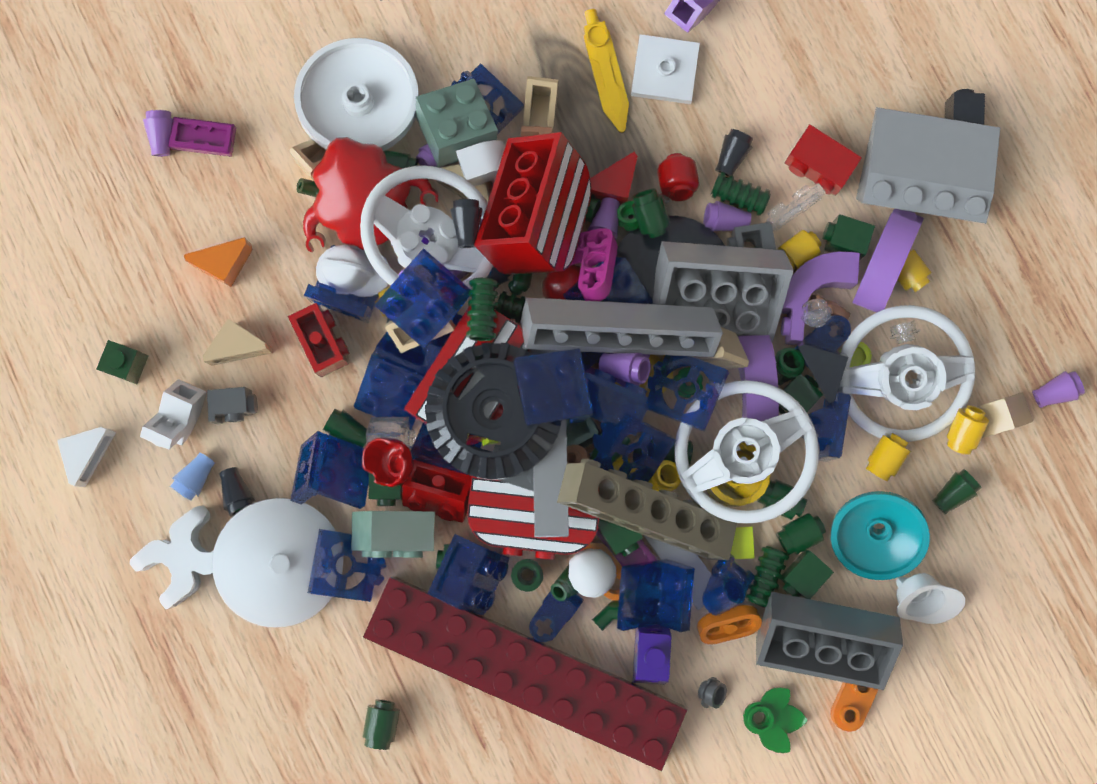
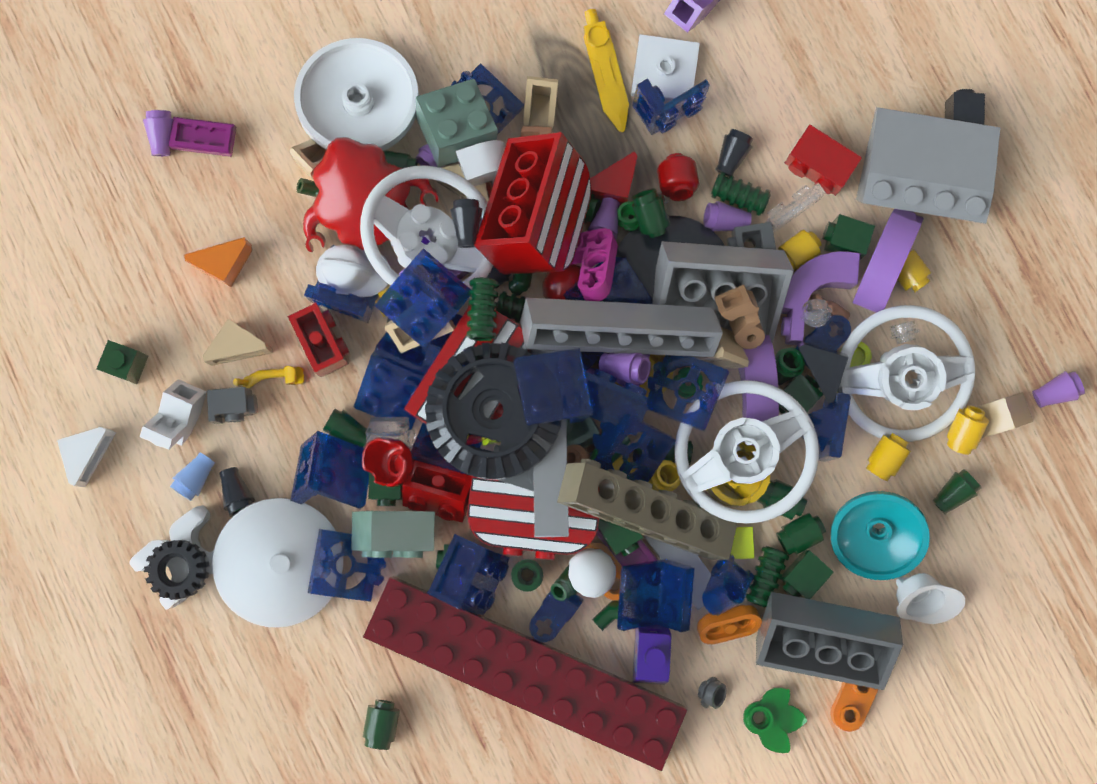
none -> black tyre [144,540,210,600]
none -> yellow piece [233,366,304,388]
none -> clear blue bracket [632,78,710,135]
none -> medium nougat leg [714,284,765,349]

